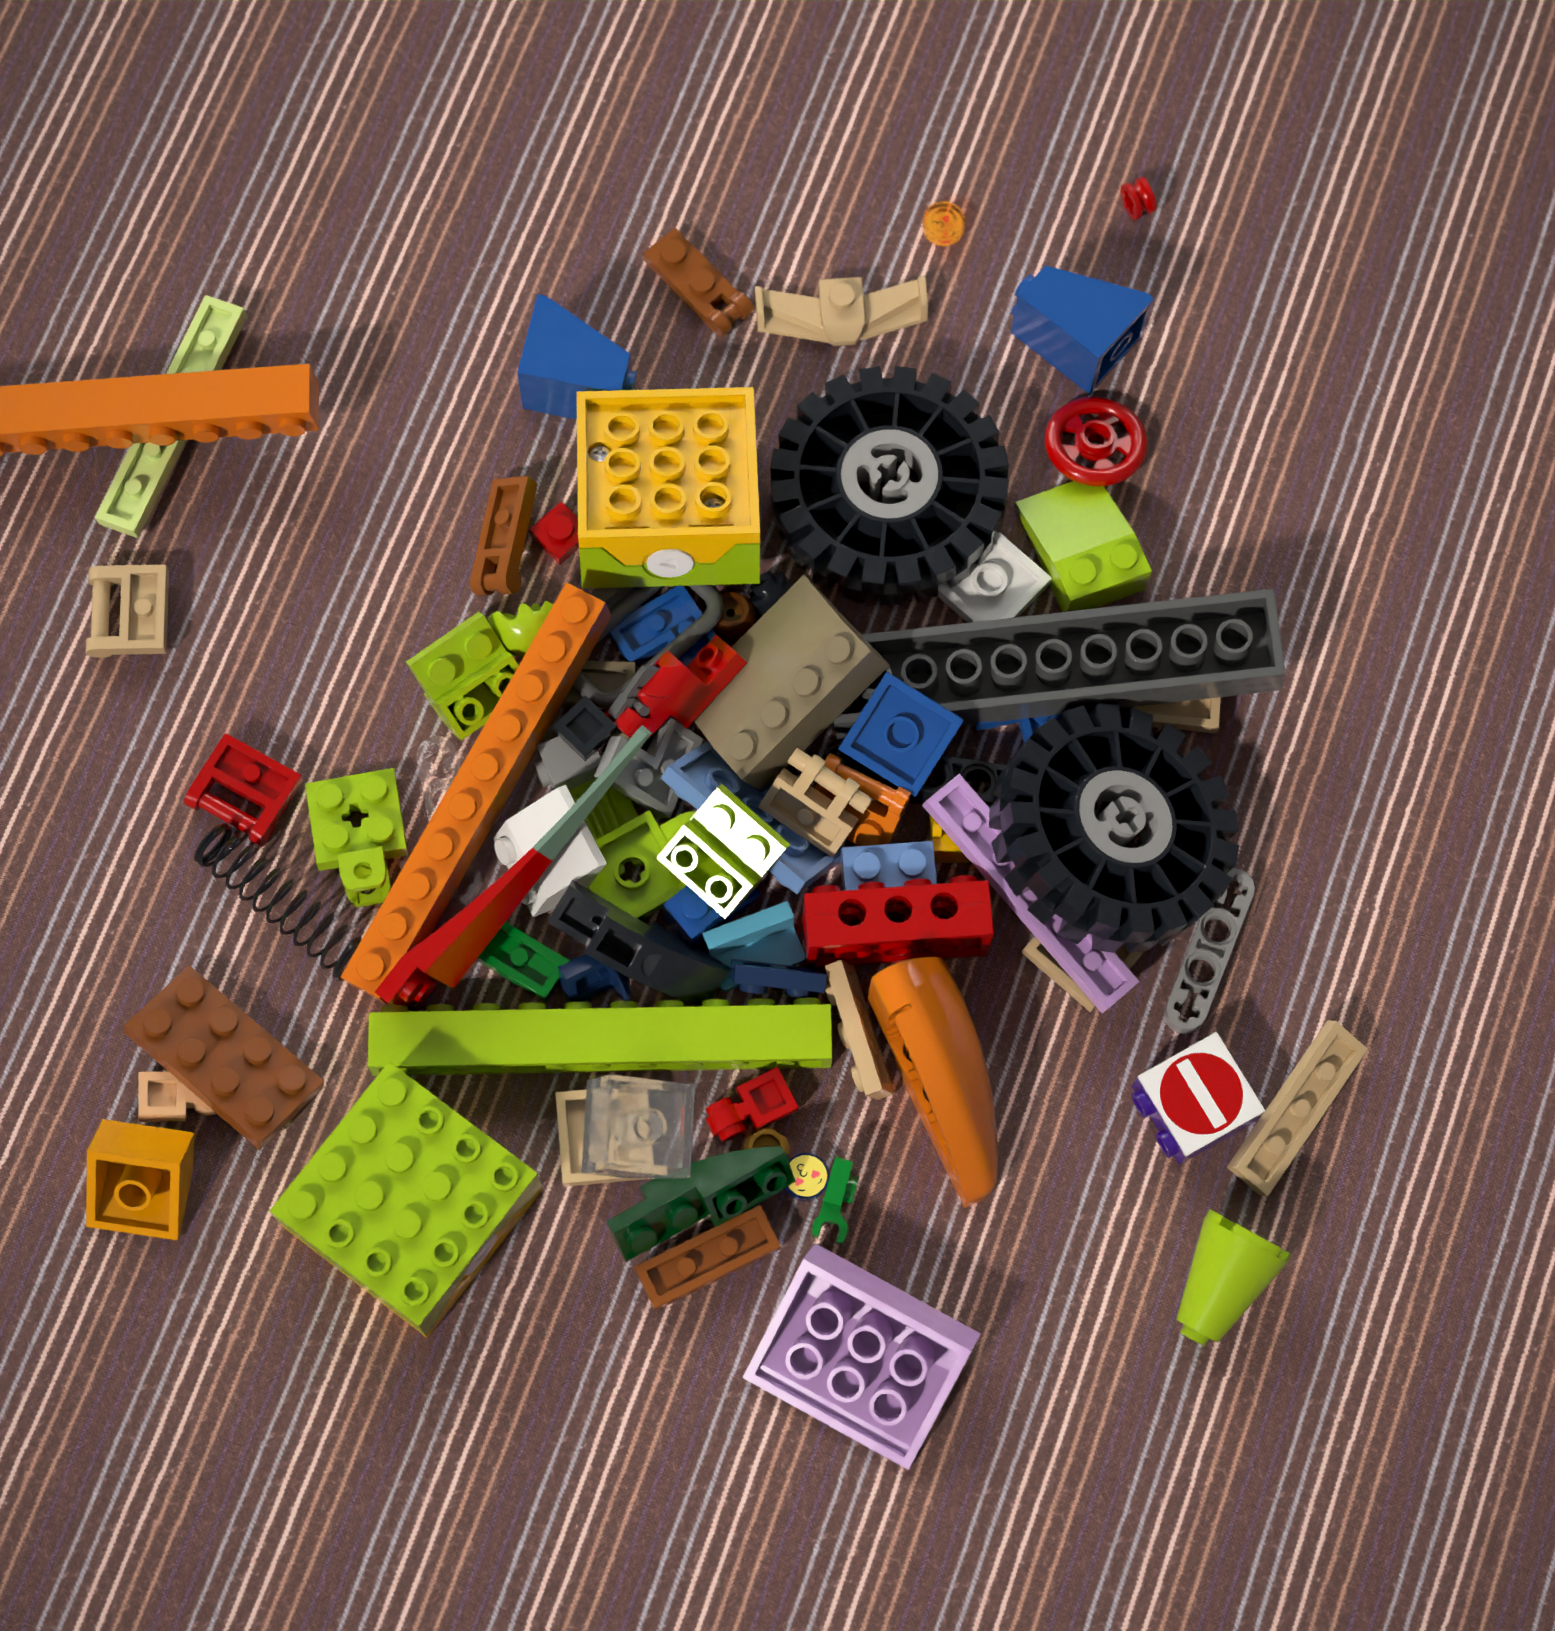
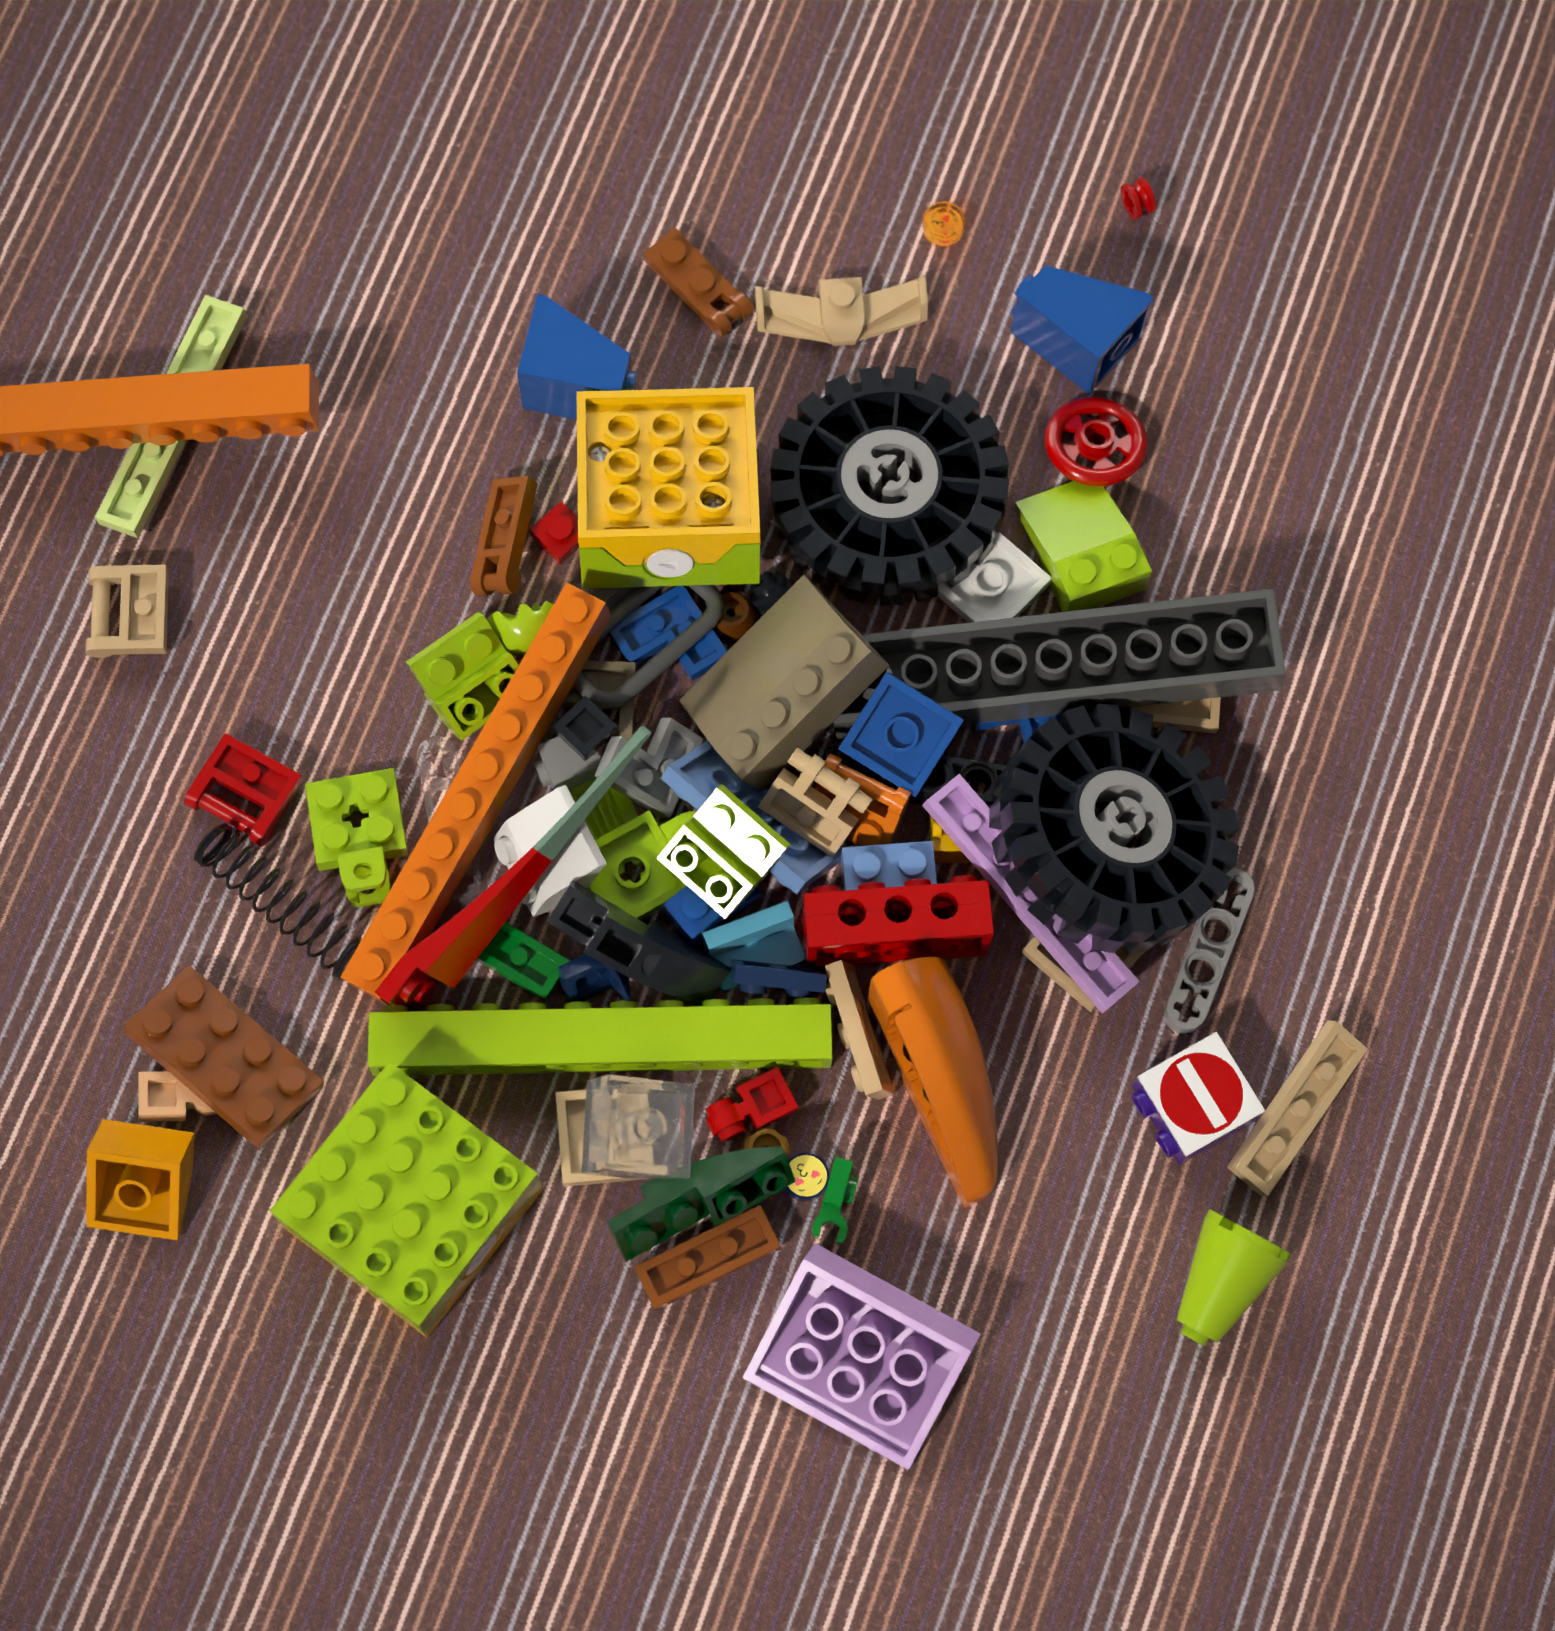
red plate [605,635,747,738] -> none

